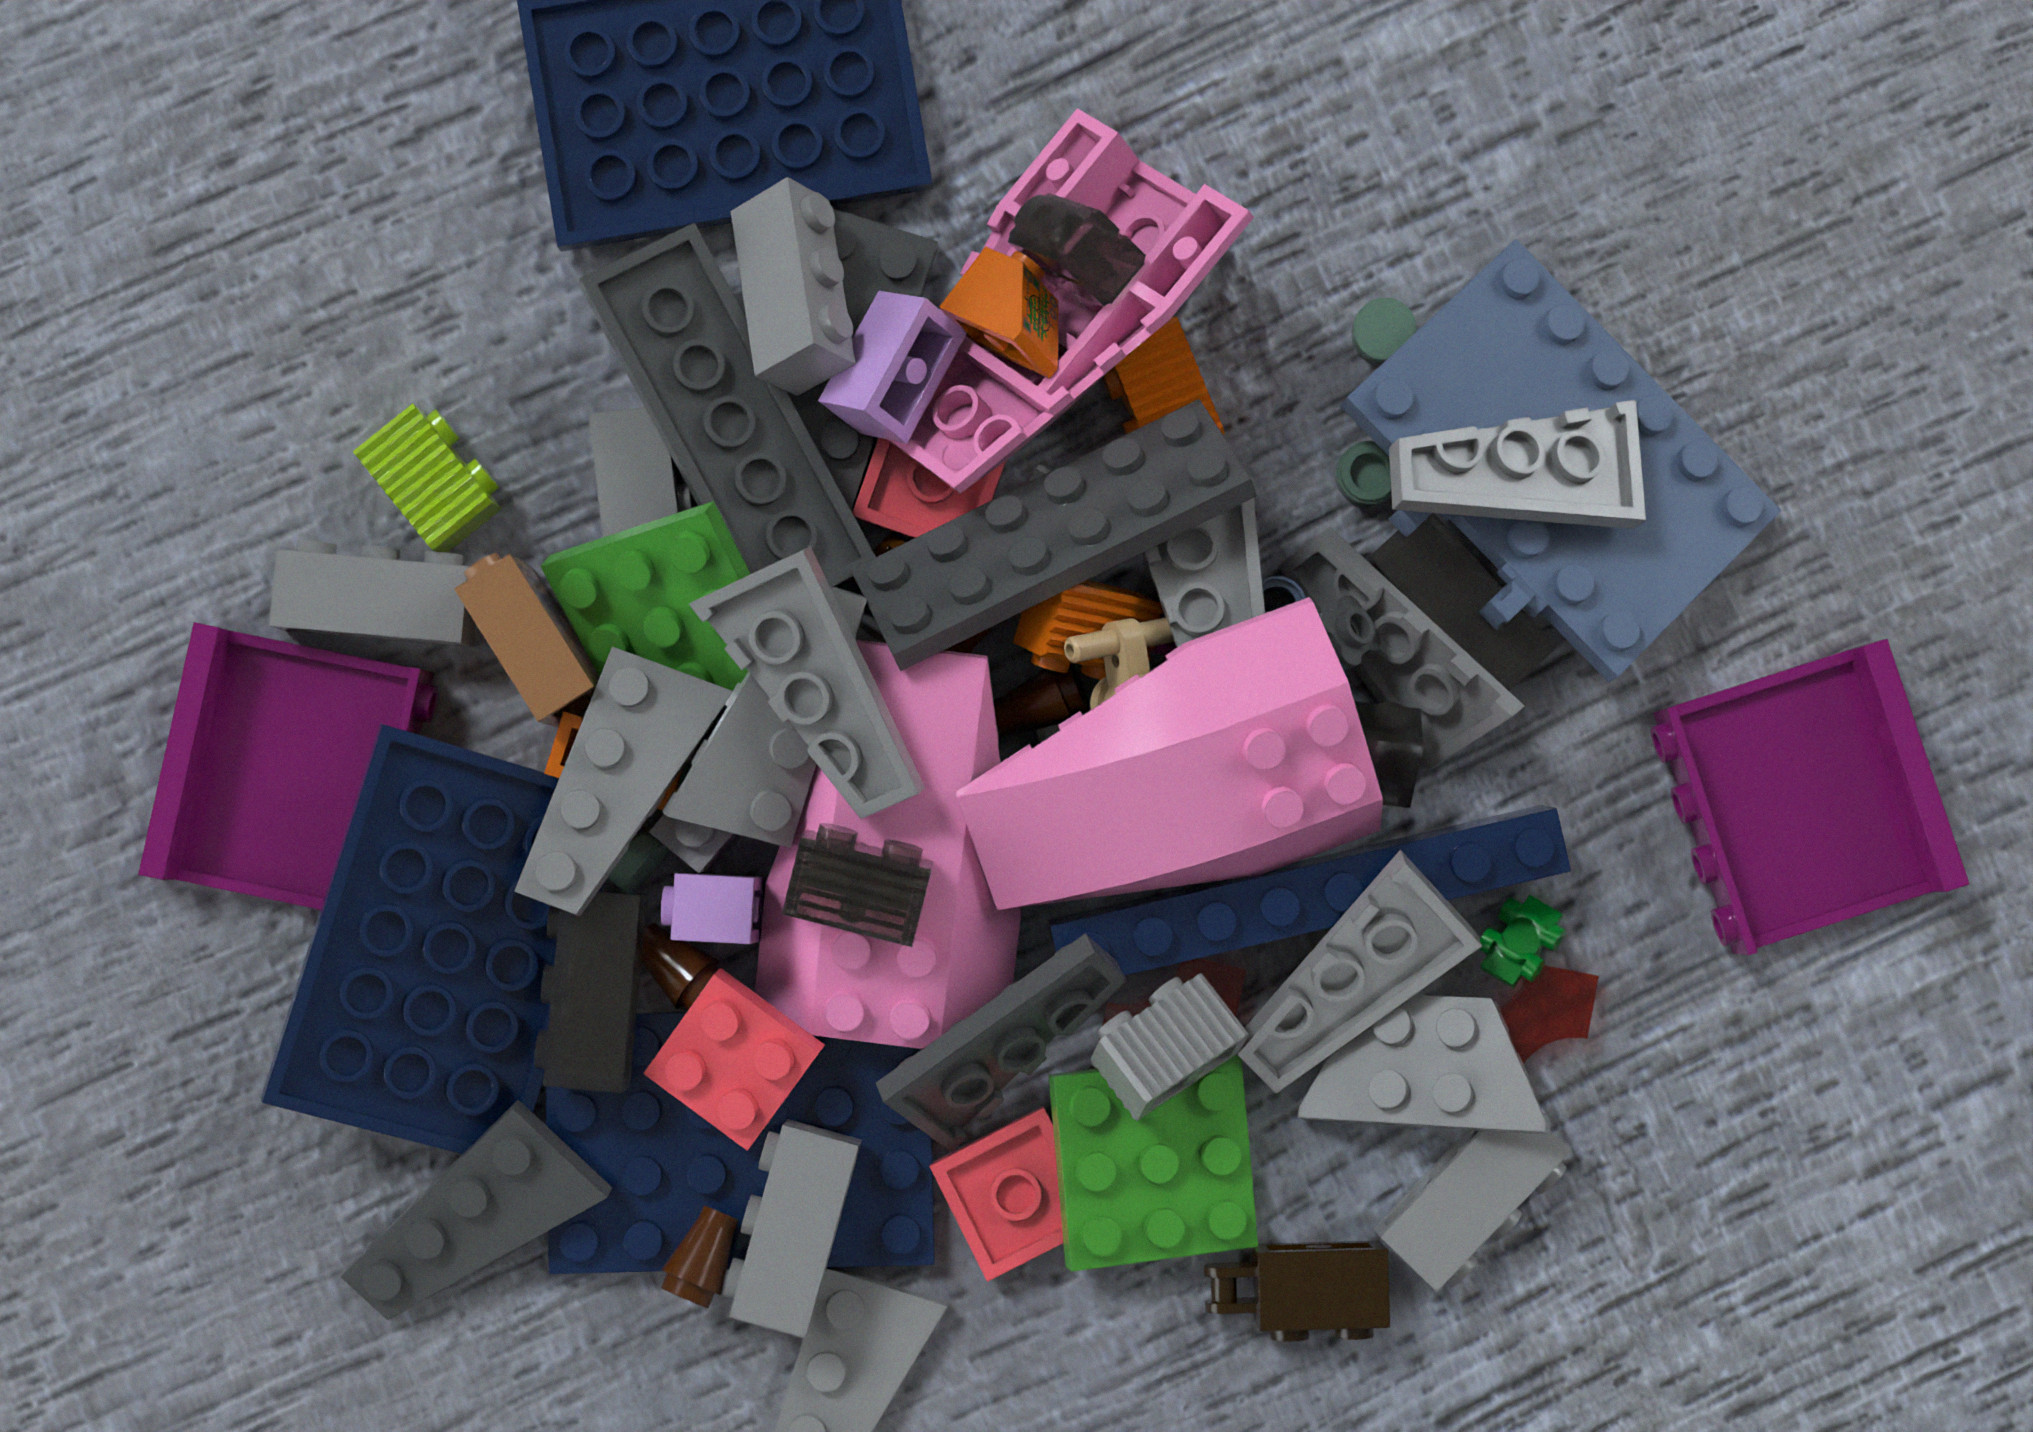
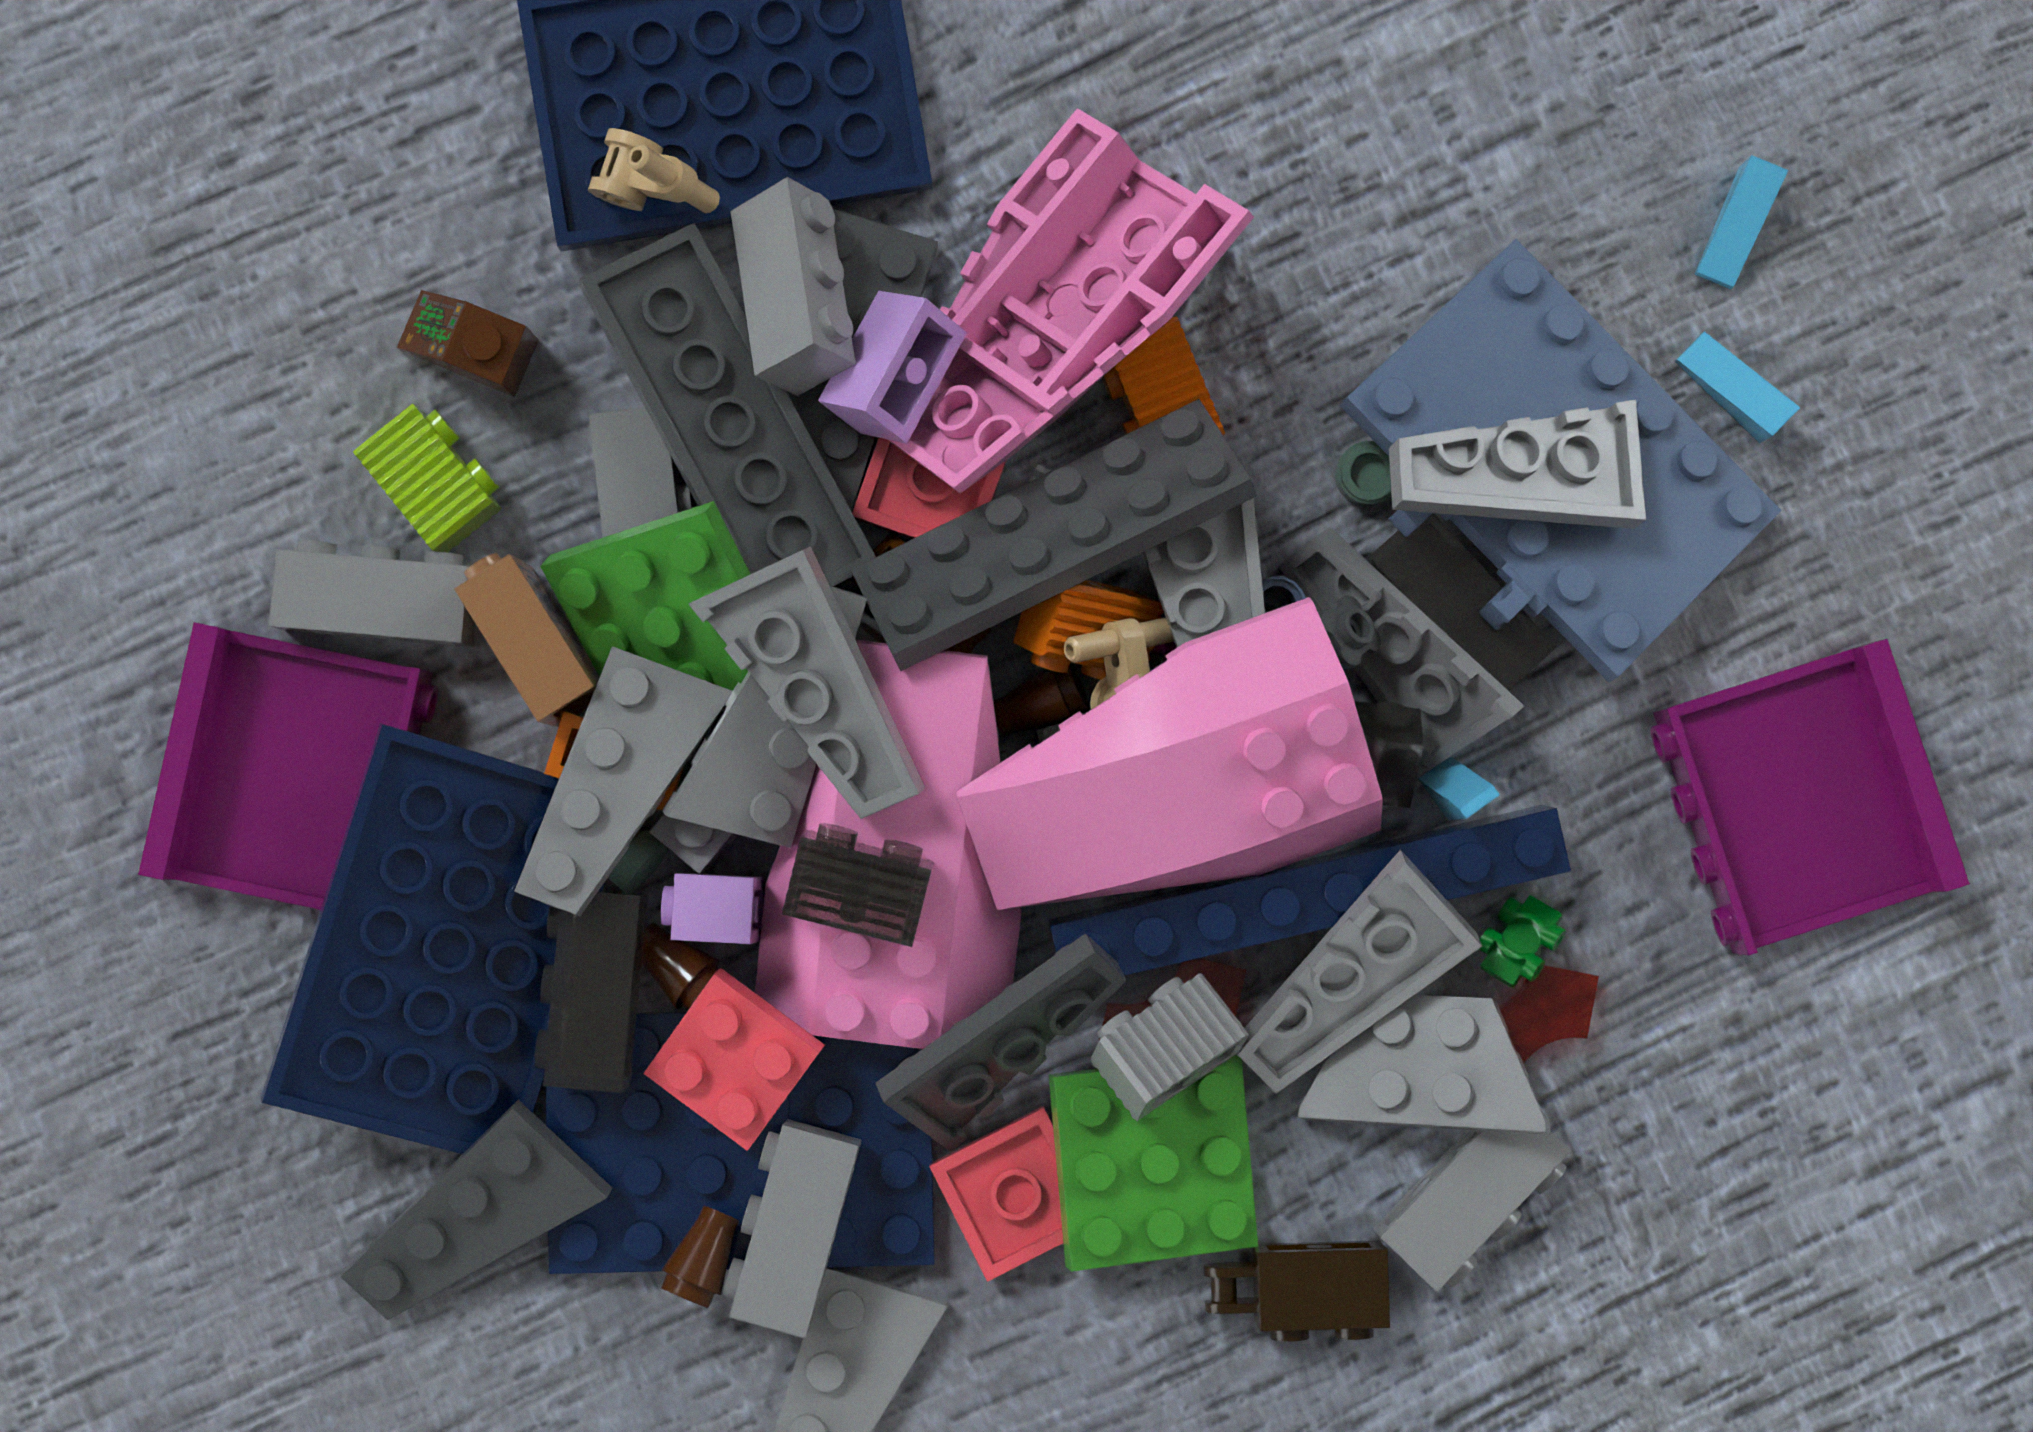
orange slope [939,246,1059,379] -> none
clear smoke brick [1008,193,1146,306] -> none
sand green tile [1351,297,1417,364] -> none
none -> reddish brown slope [397,290,539,397]
none -> tan piece [588,128,720,213]
none -> medium azure piece [1418,757,1500,820]
none -> medium azure piece [1675,331,1800,443]
none -> medium azure piece [1695,155,1788,289]

